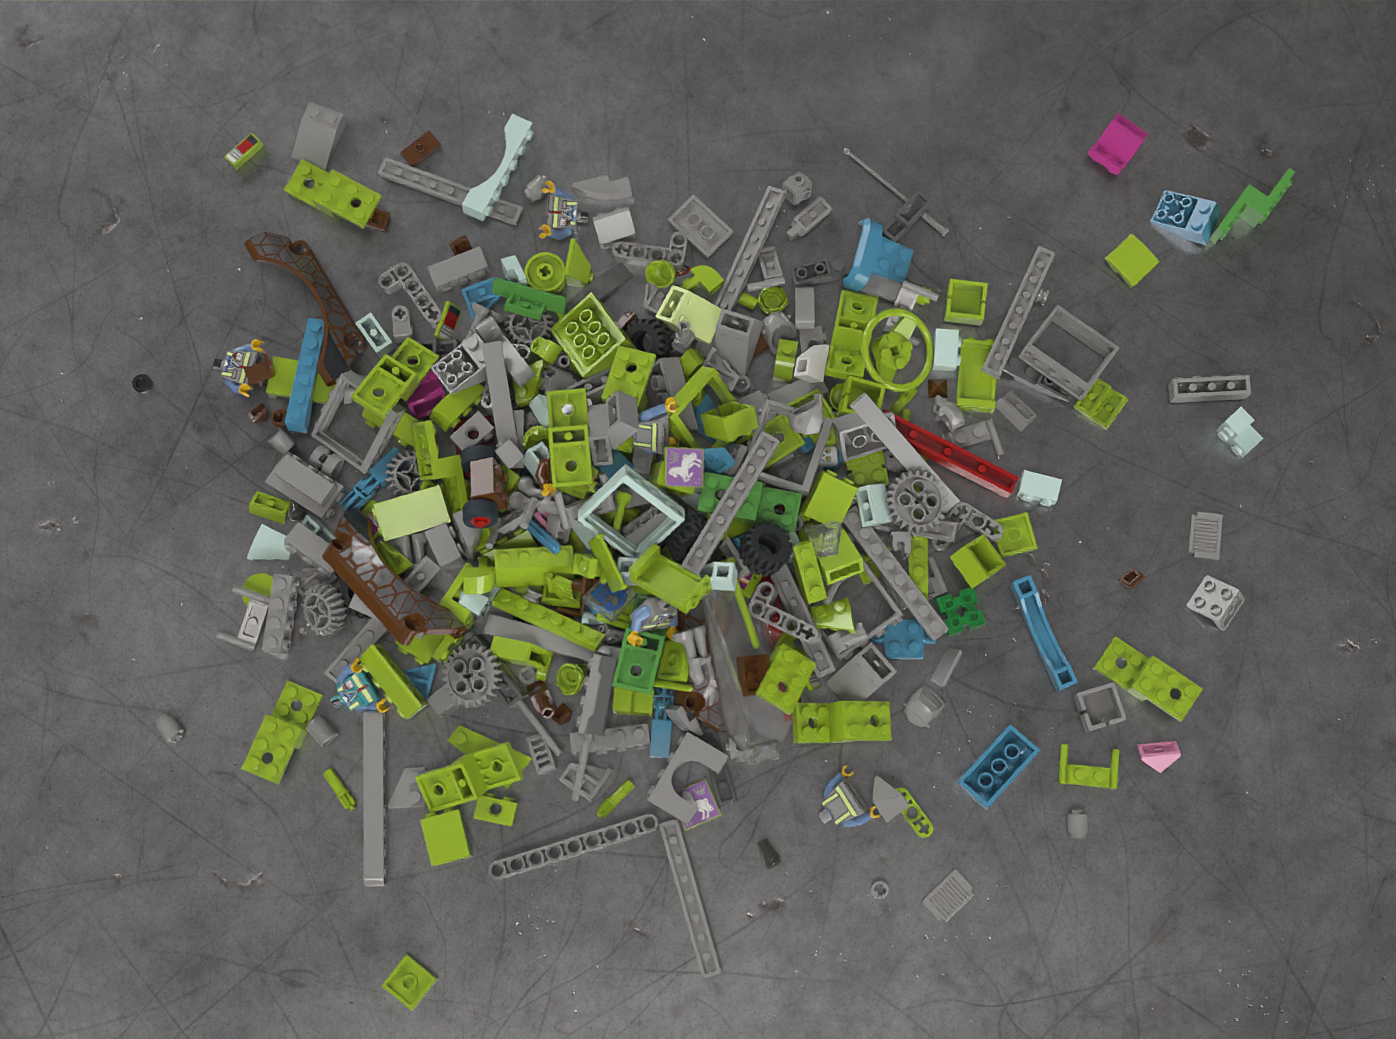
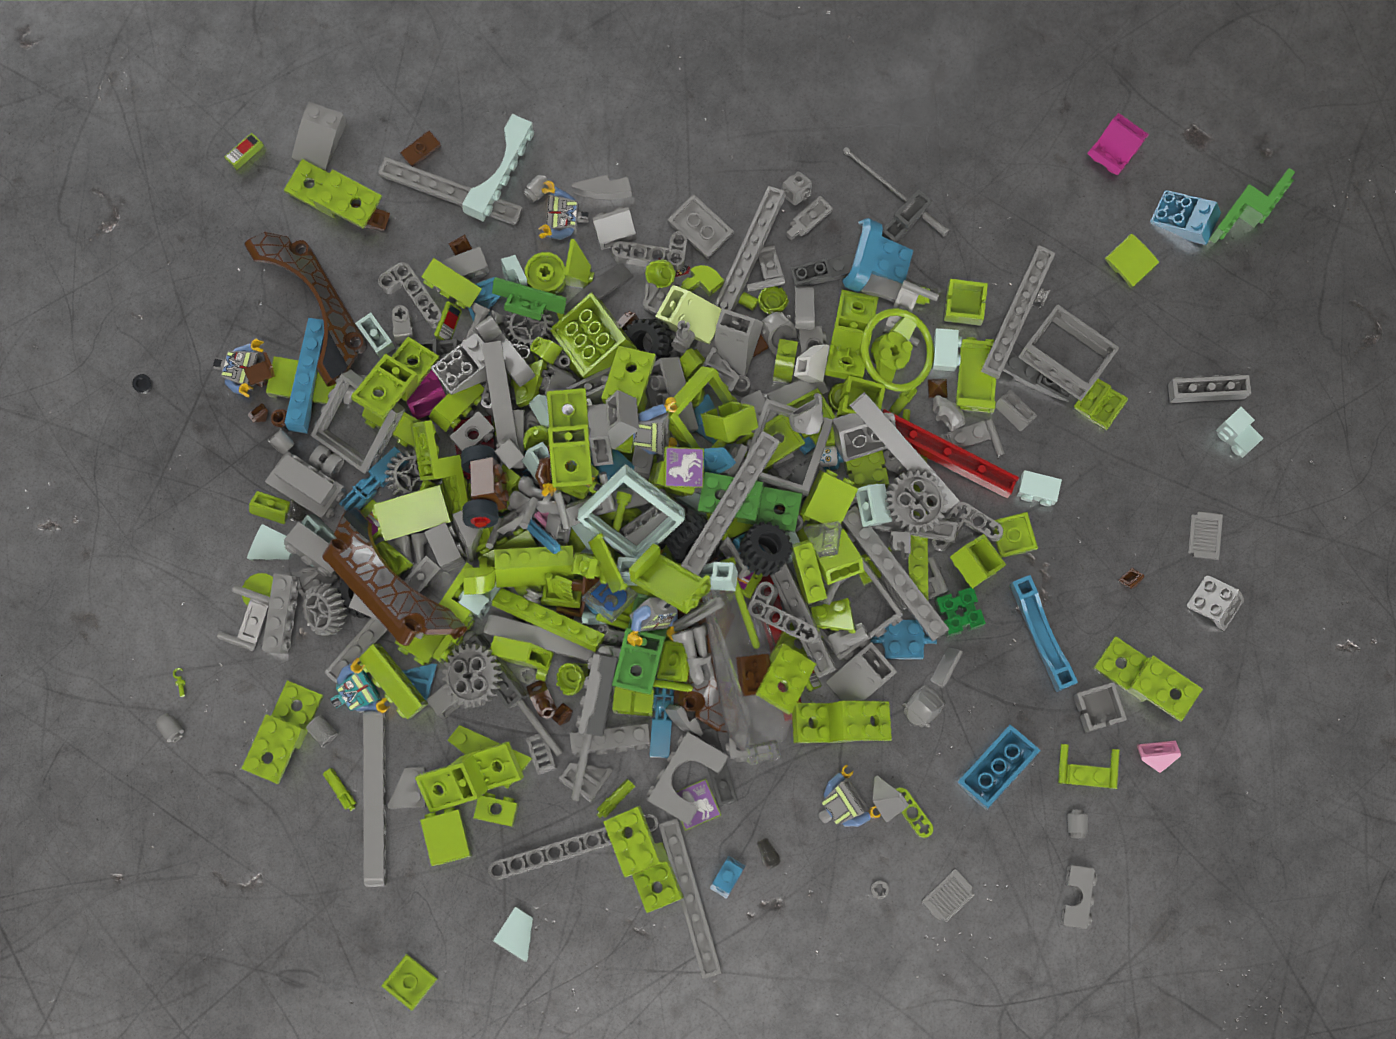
none -> lime hand [173,668,185,697]
none -> lime brick [421,258,482,309]
none -> light aqua slope [493,907,533,962]
none -> lime bracket [603,806,684,913]
none -> light grey axle [672,597,724,632]
none -> dark azure torso [710,856,745,899]
none -> light grey arch [1060,865,1097,929]

